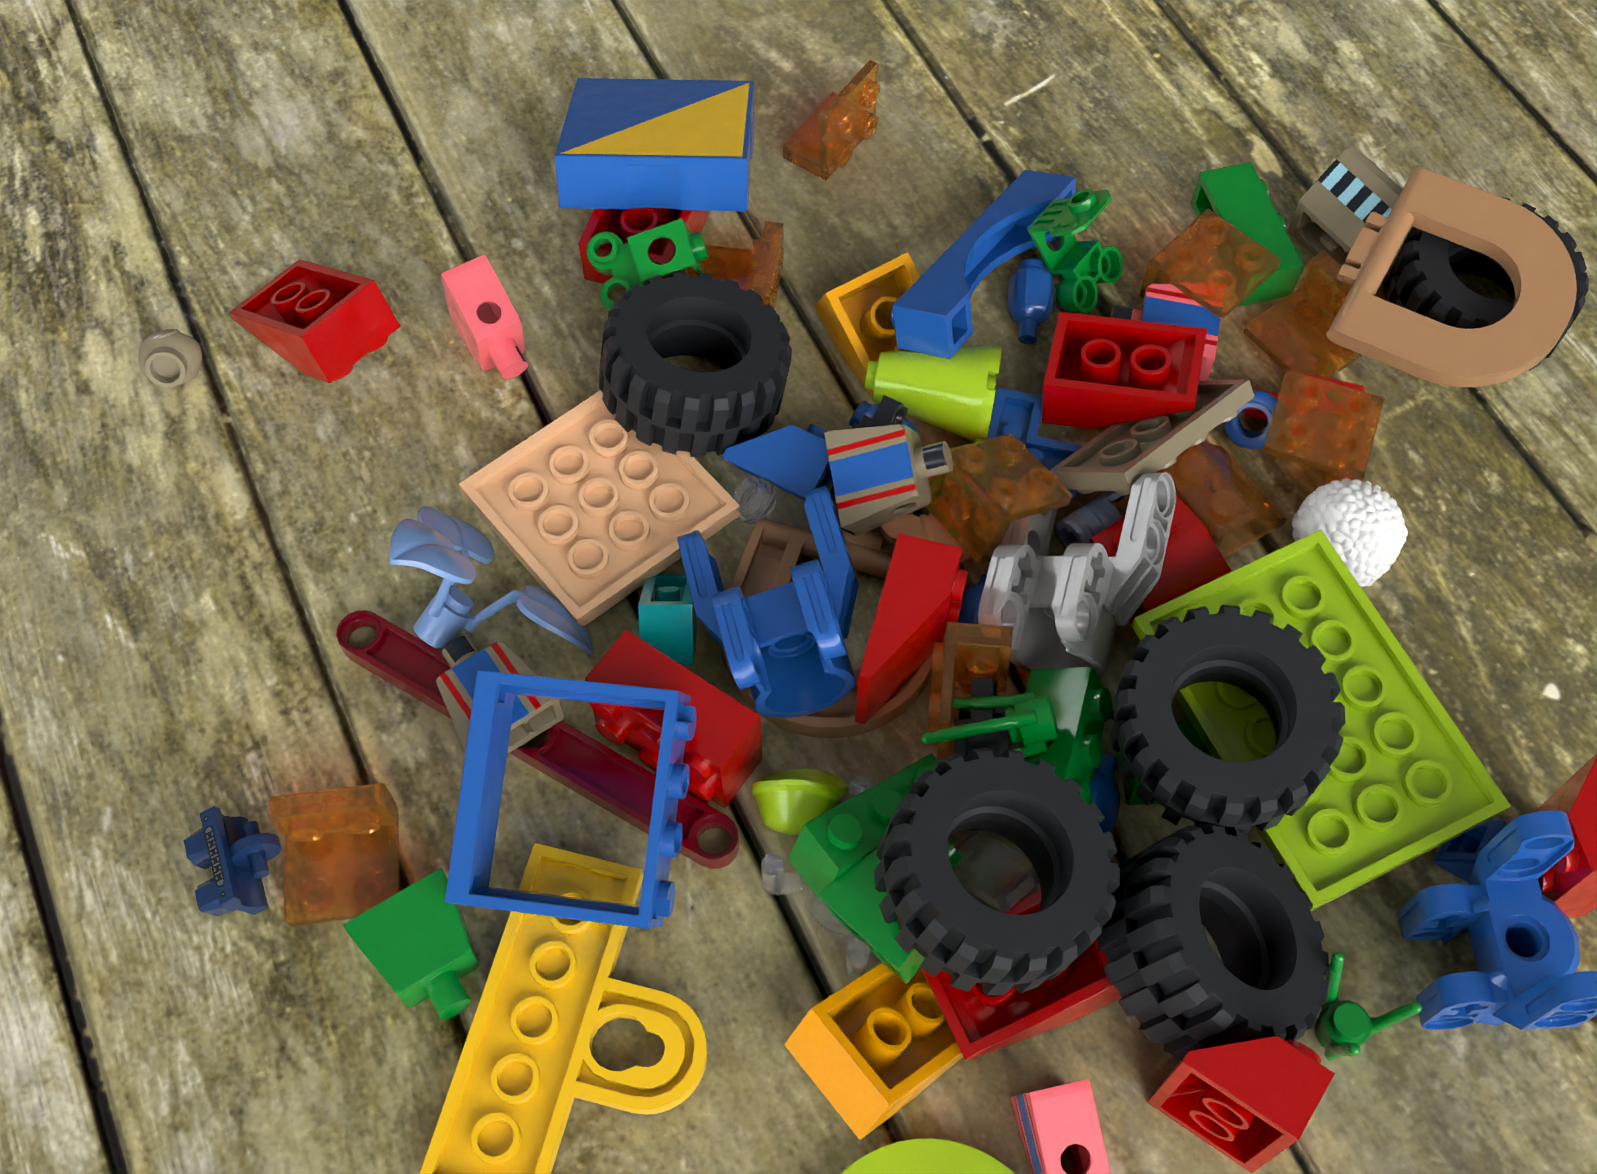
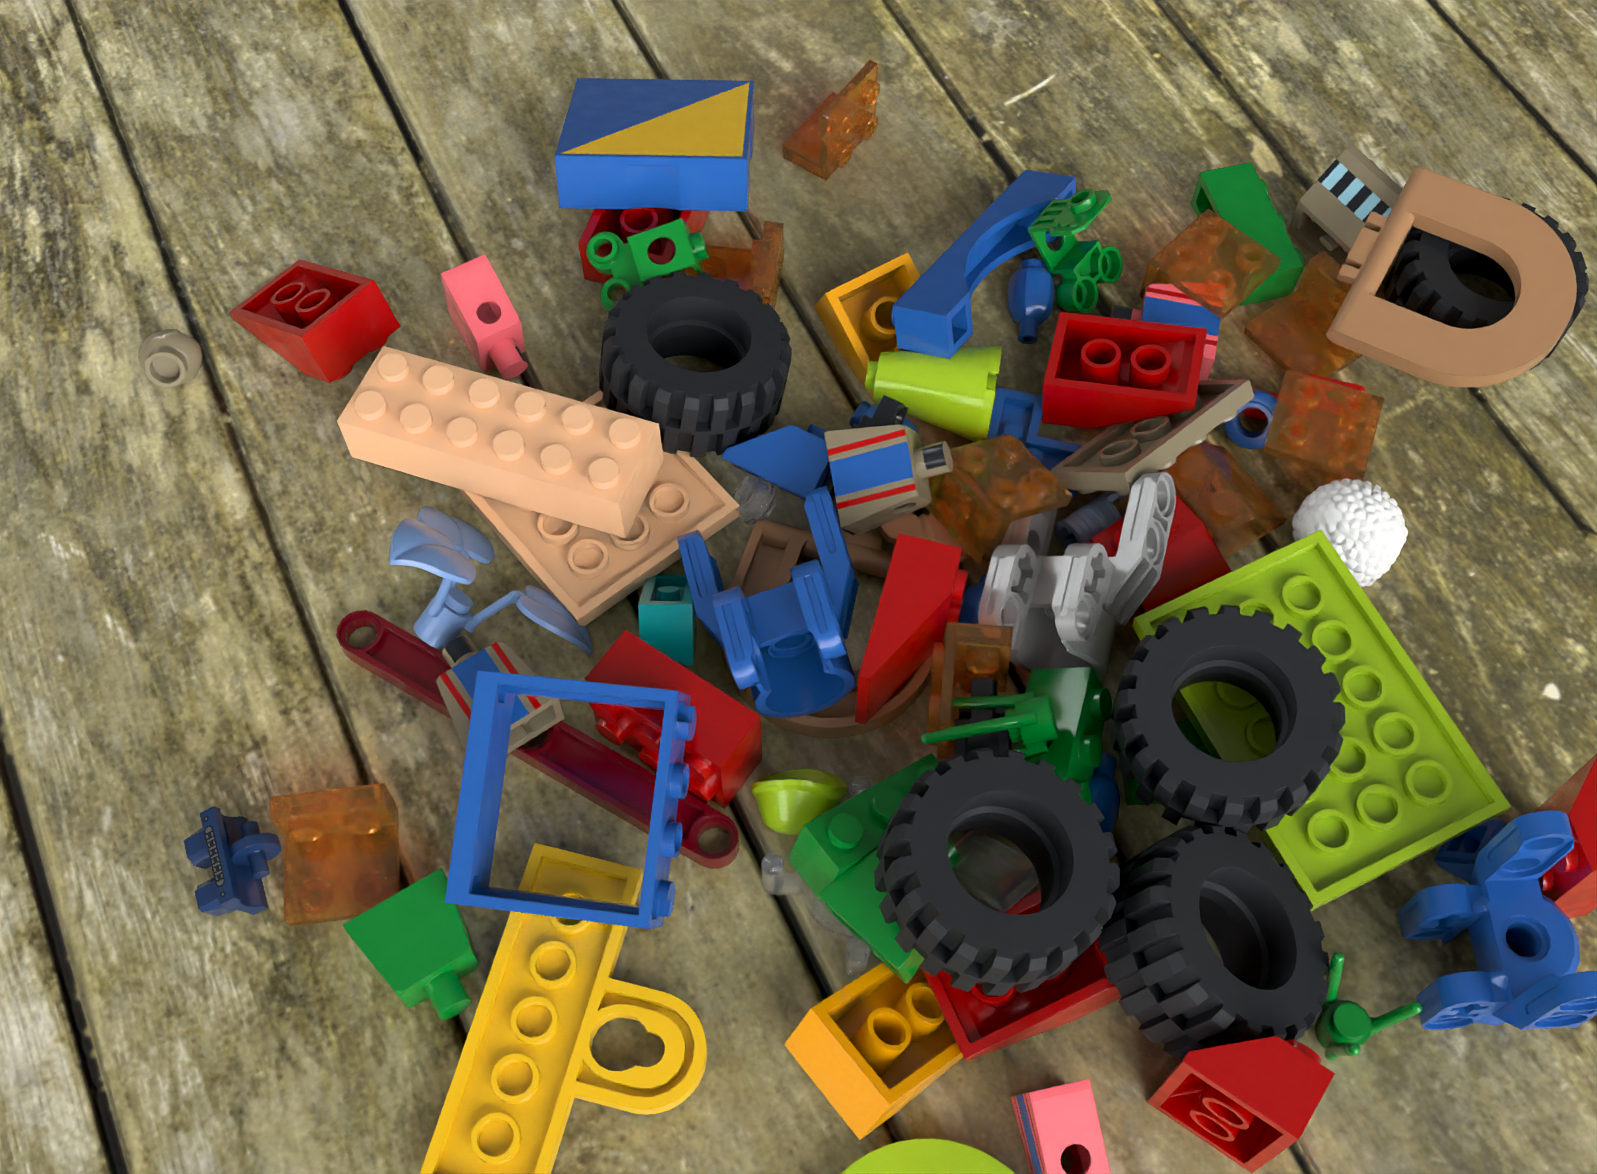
none -> light nougat brick [337,346,664,538]

